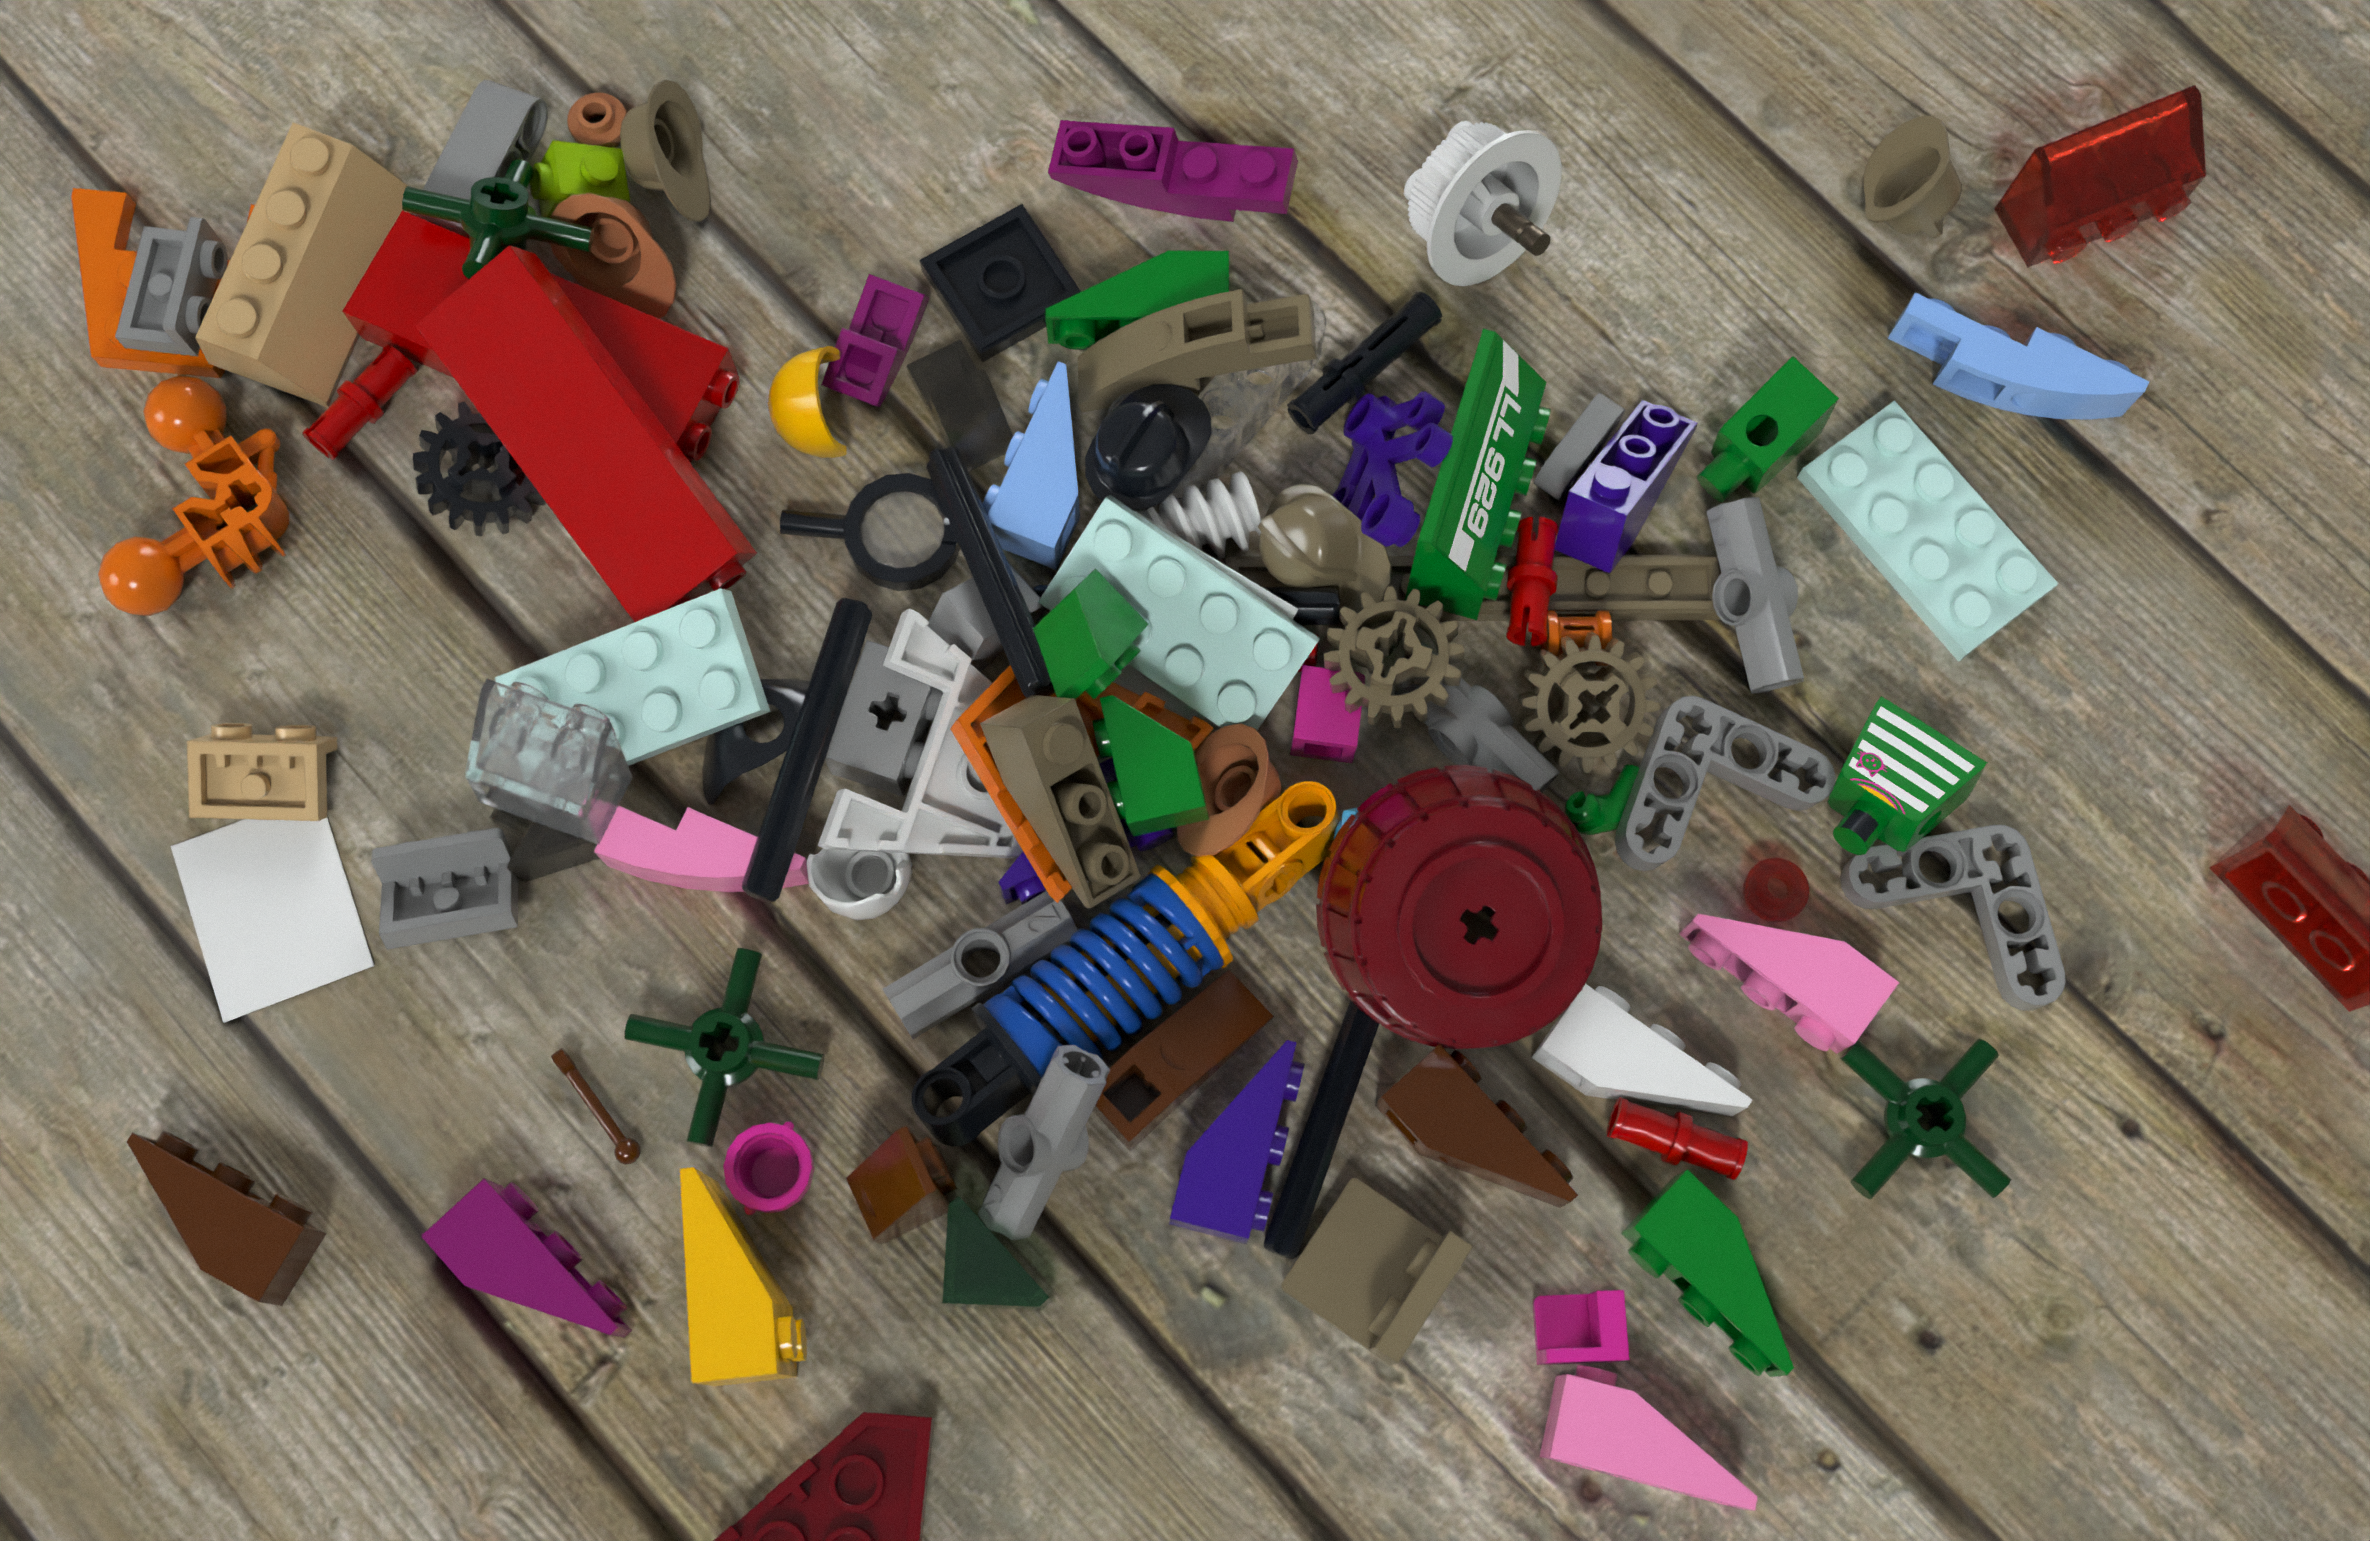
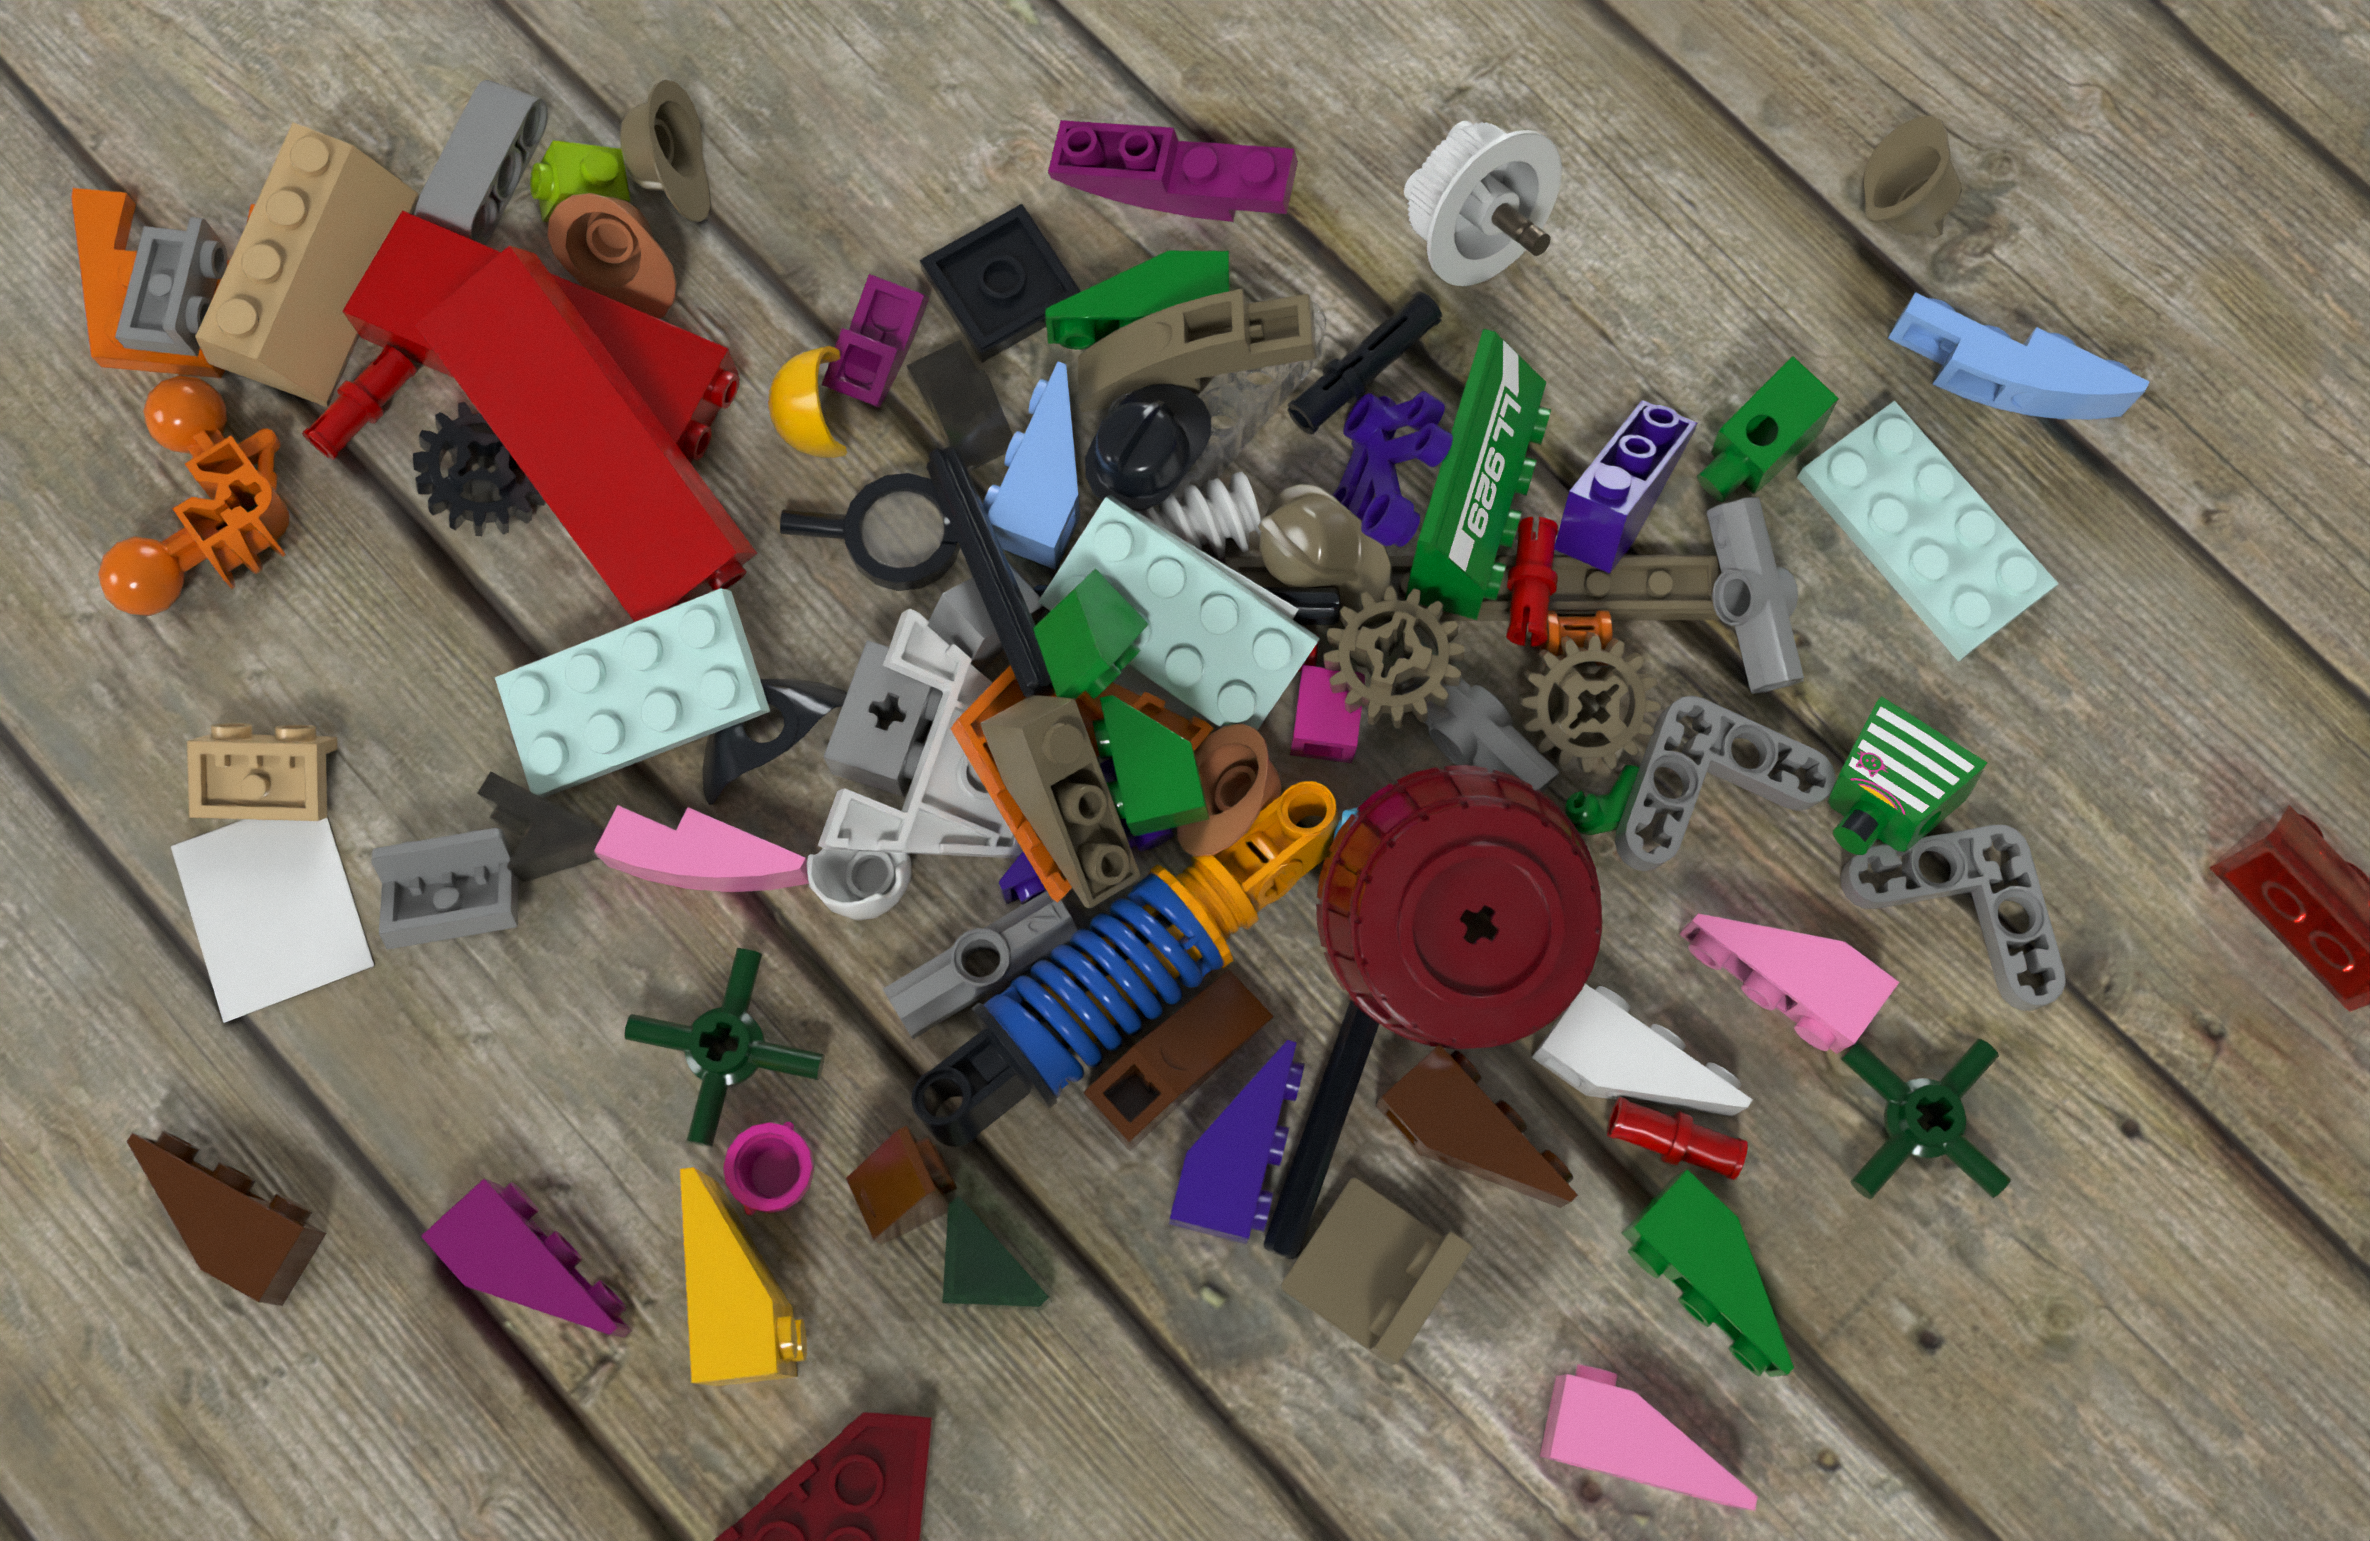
dark green bar [402,160,594,279] -> none
clear slope [465,679,633,845] -> none
reddish brown hinge [551,1048,641,1165] -> none
nougat plate [567,93,626,148] -> none
black axle [742,598,872,902] -> none
light grey piece [978,1045,1110,1240] -> none
dark pink panel [1532,1290,1630,1365] -> none
light grey beam [1534,392,1626,501] -> none
clear red plate [1743,858,1809,922] -> none
clear red slope [1994,85,2206,268] -> none

